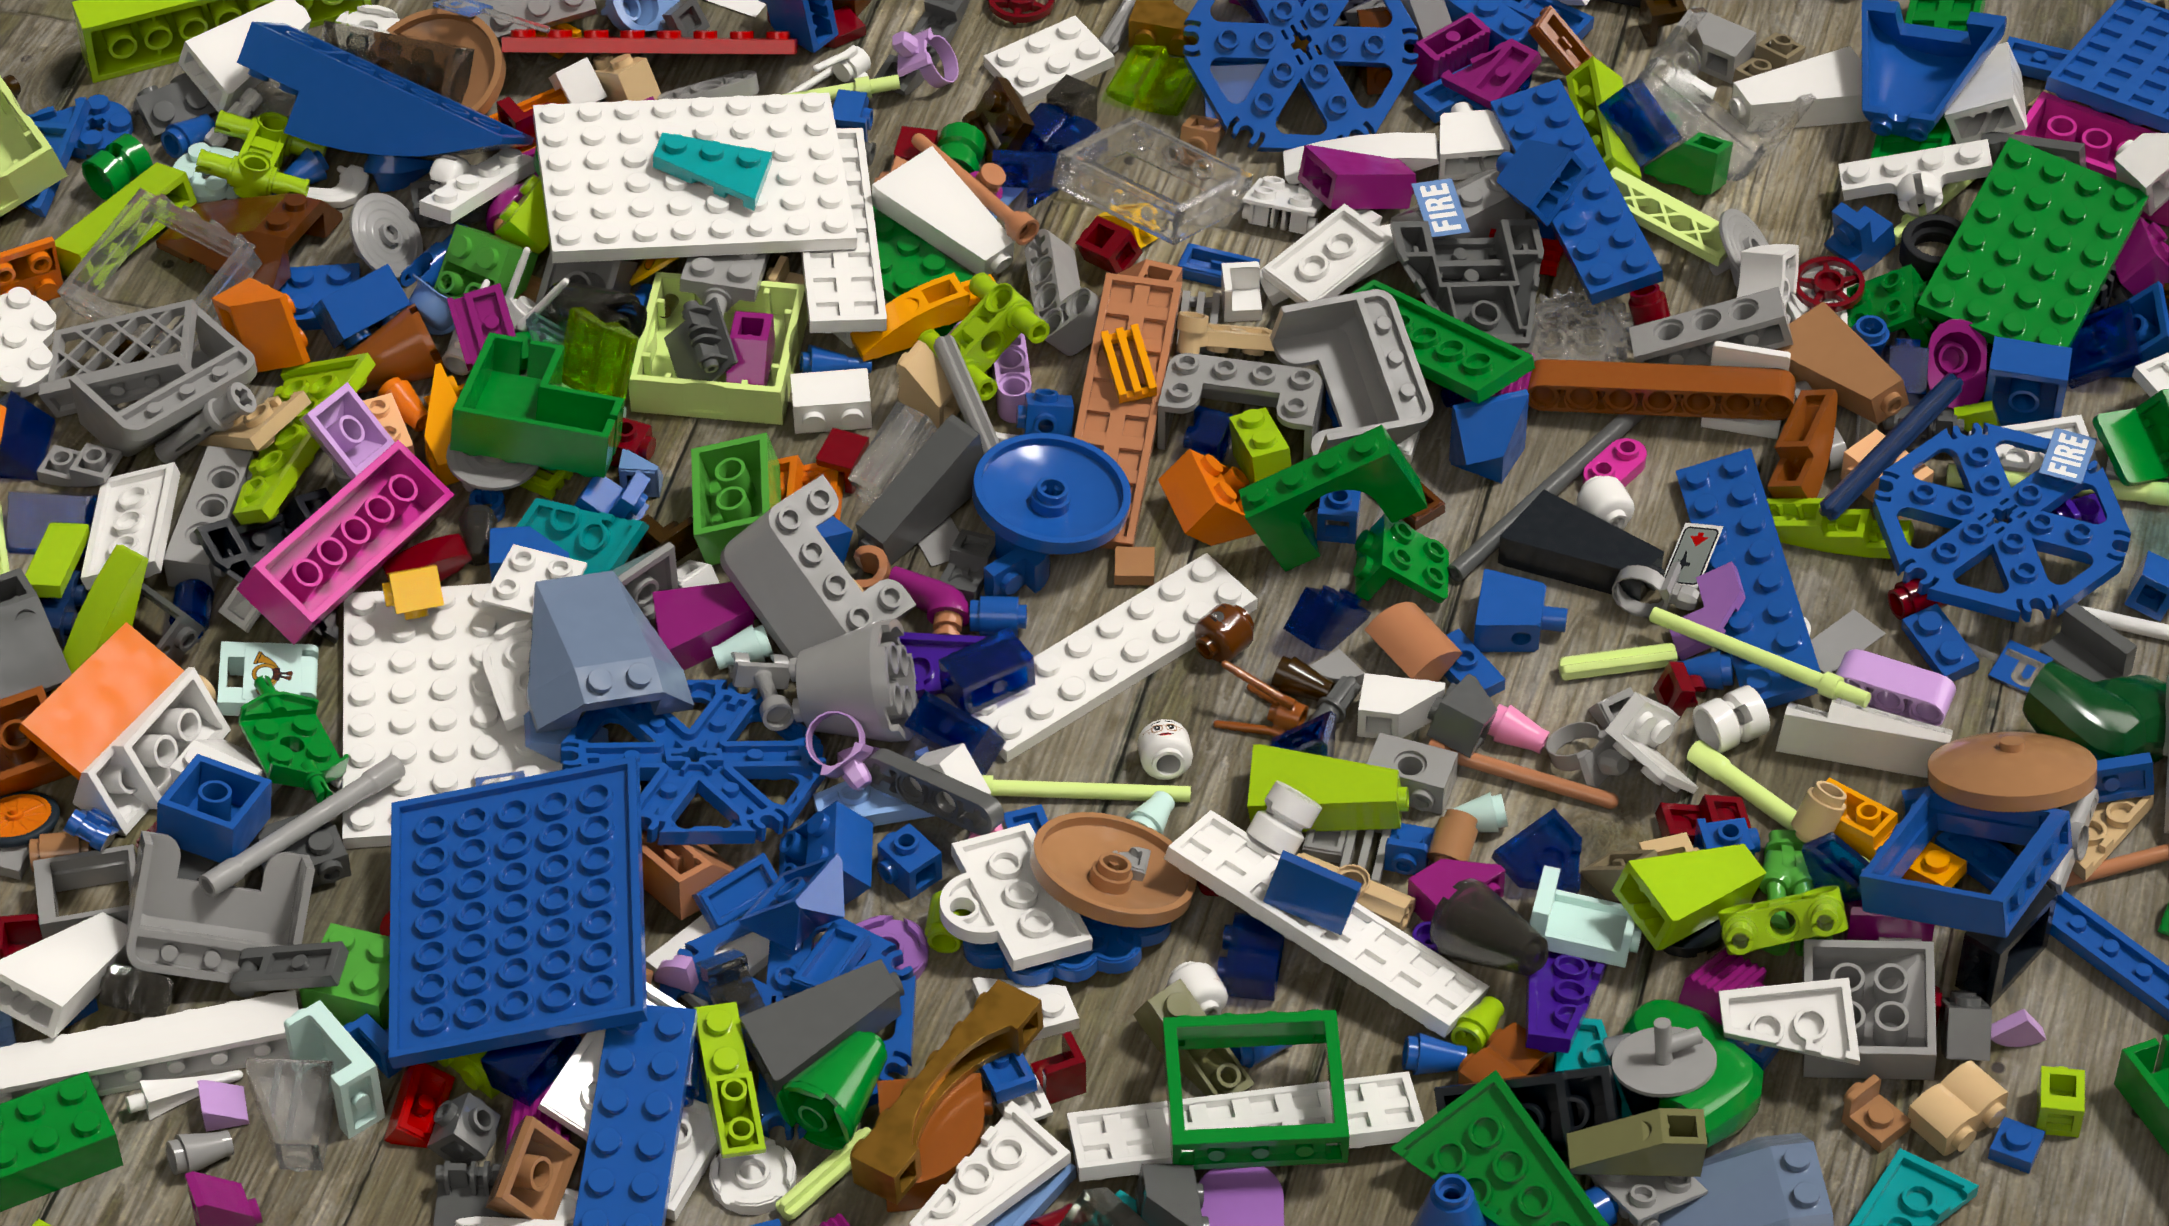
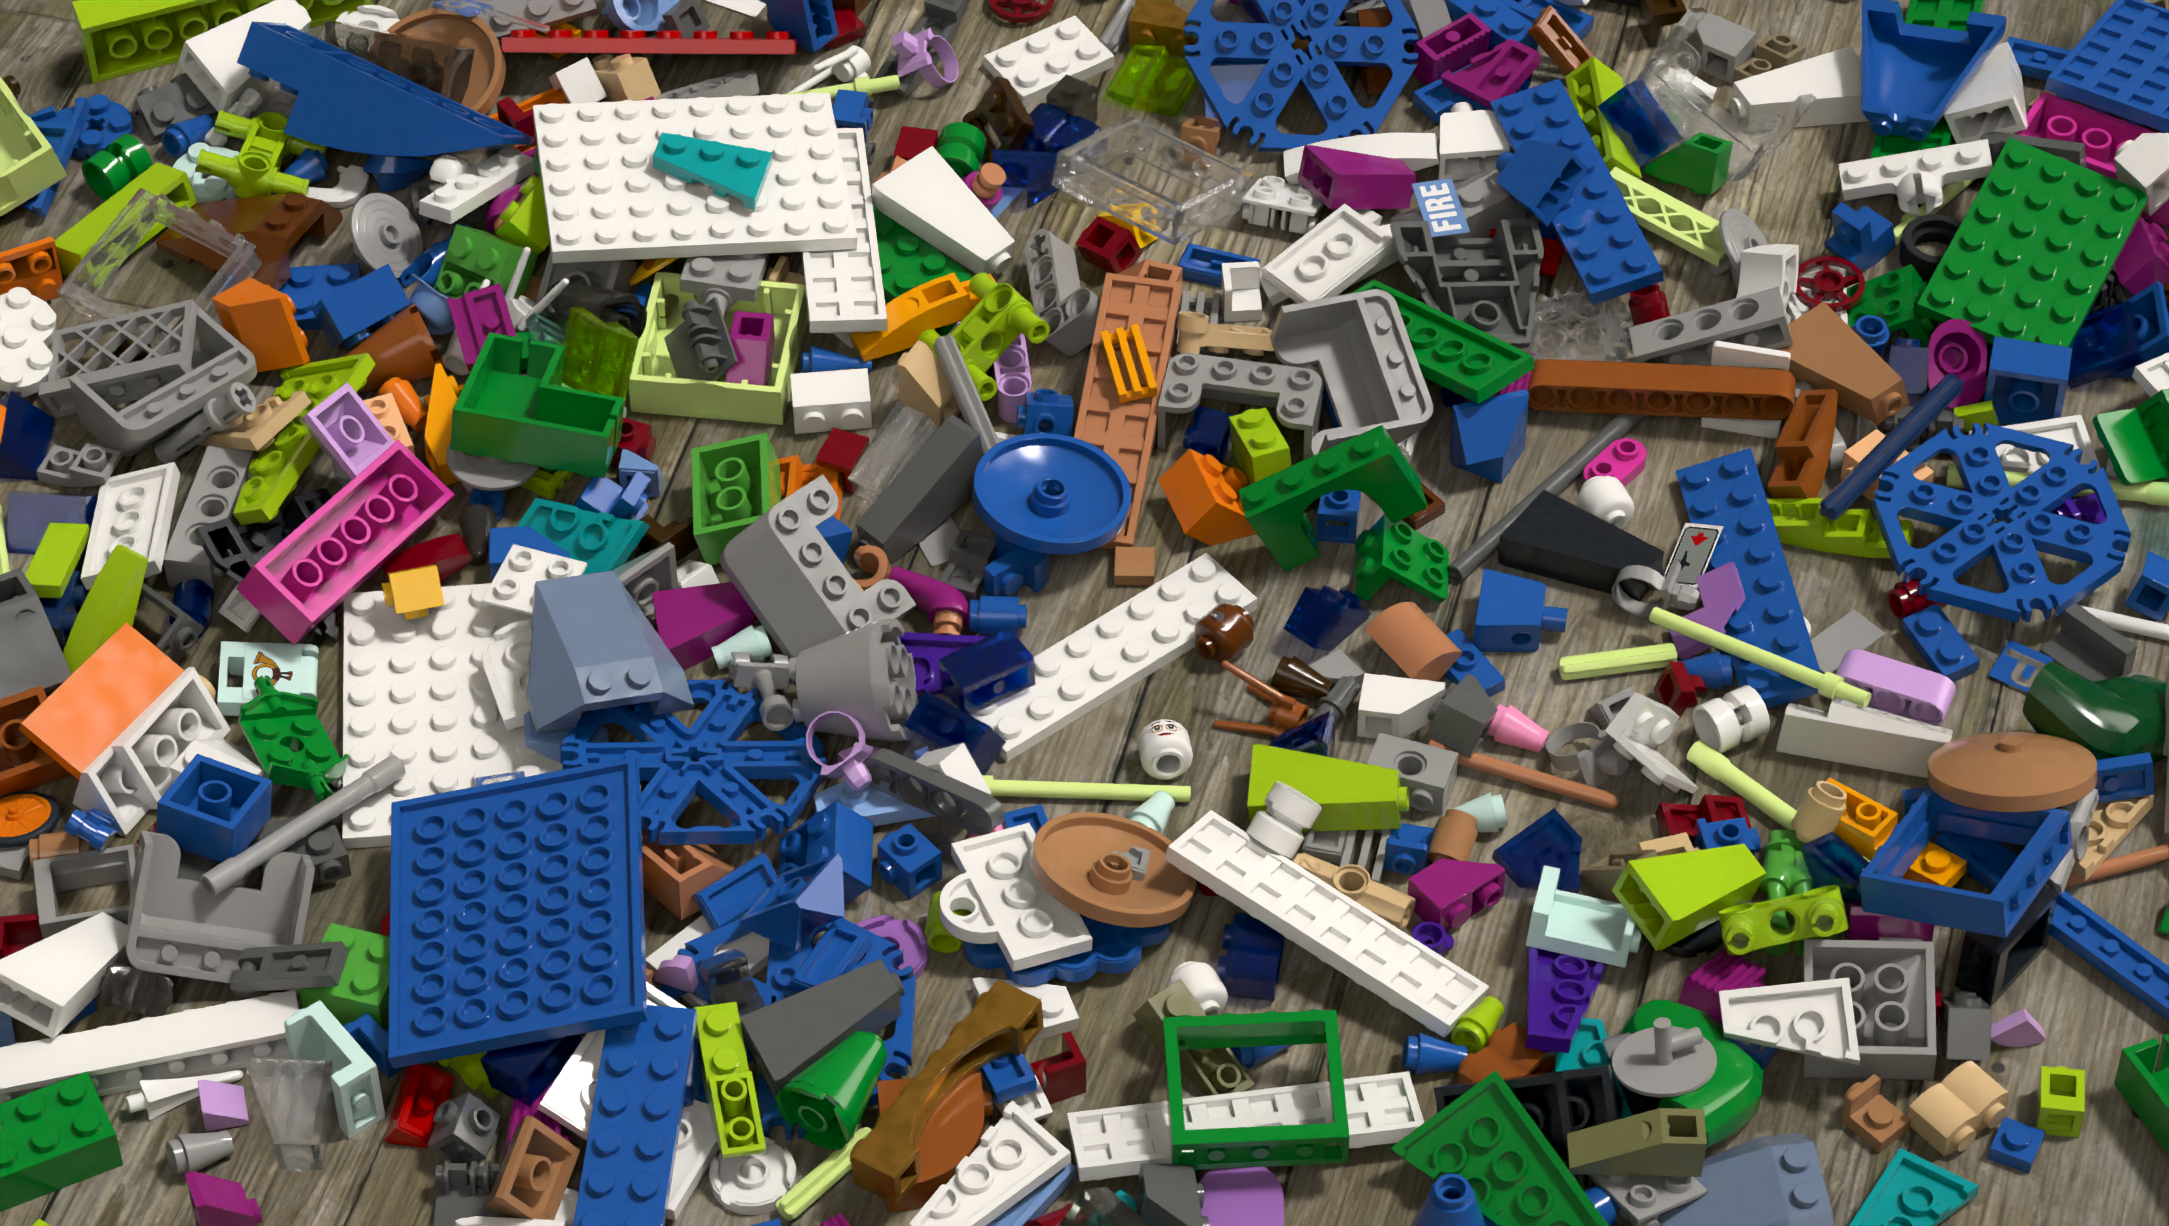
nougat piece [911,133,1039,245] -> none
blue slope [1263,850,1362,935] -> none
clear smoke cone [1430,878,1548,976] -> none
medium blue sticker [2039,428,2097,484] -> none

